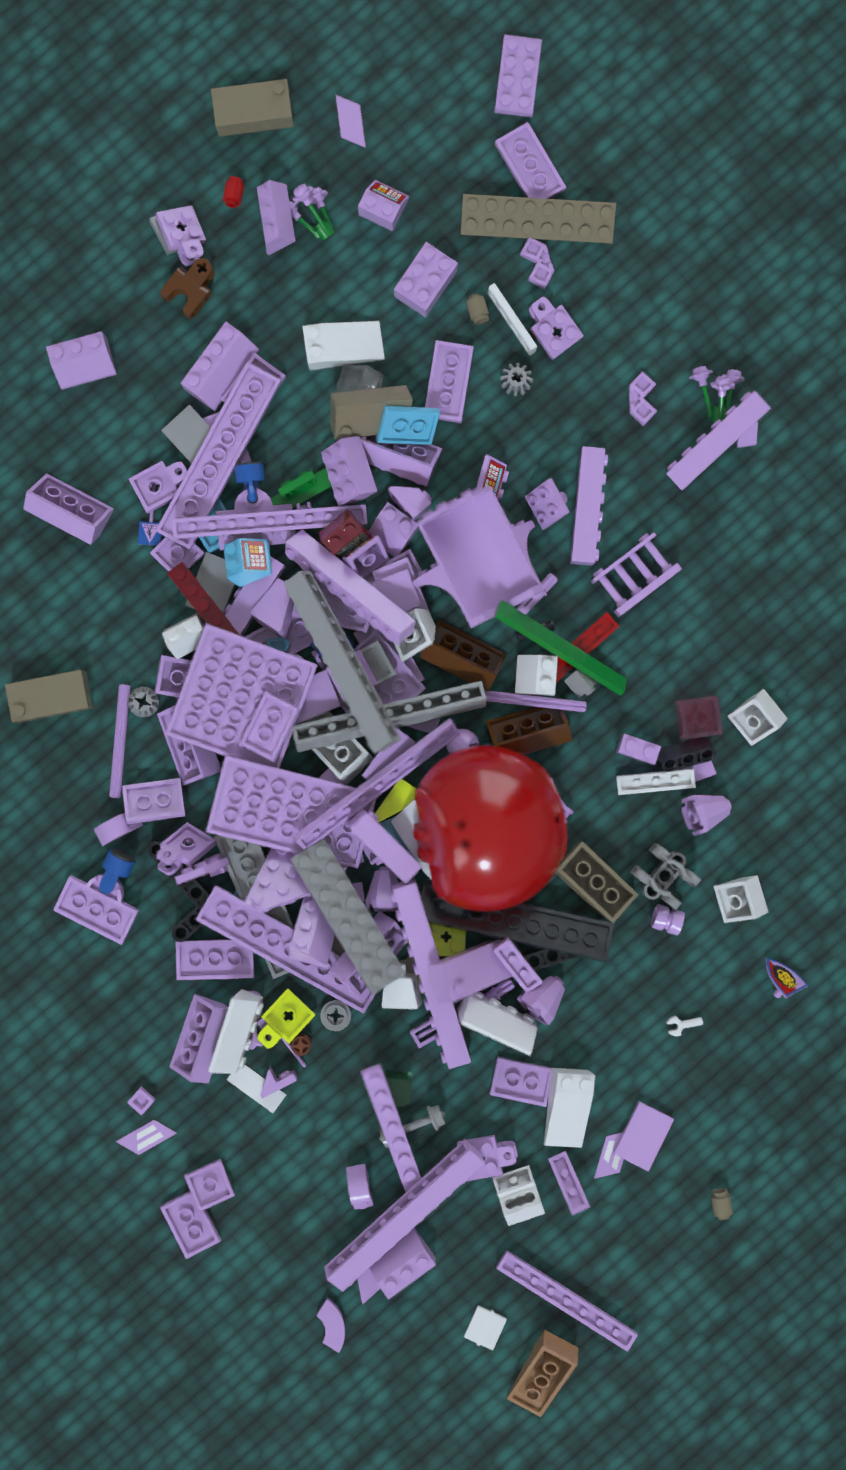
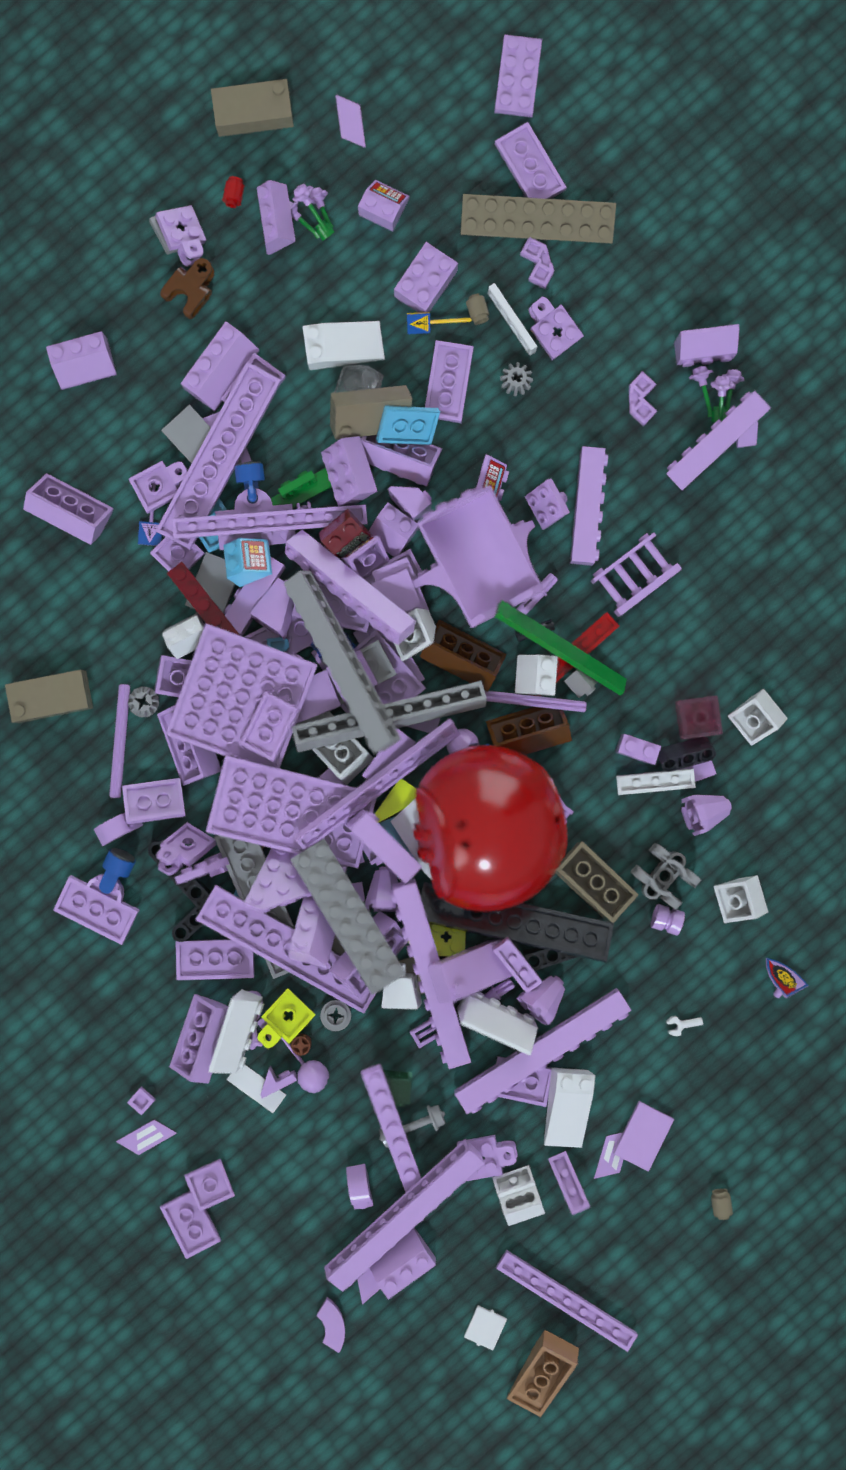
none -> lavender hair [297,1060,329,1093]
none -> piece [407,312,472,334]
none -> lavender brick [454,988,631,1114]
none -> lavender slope [674,324,739,367]

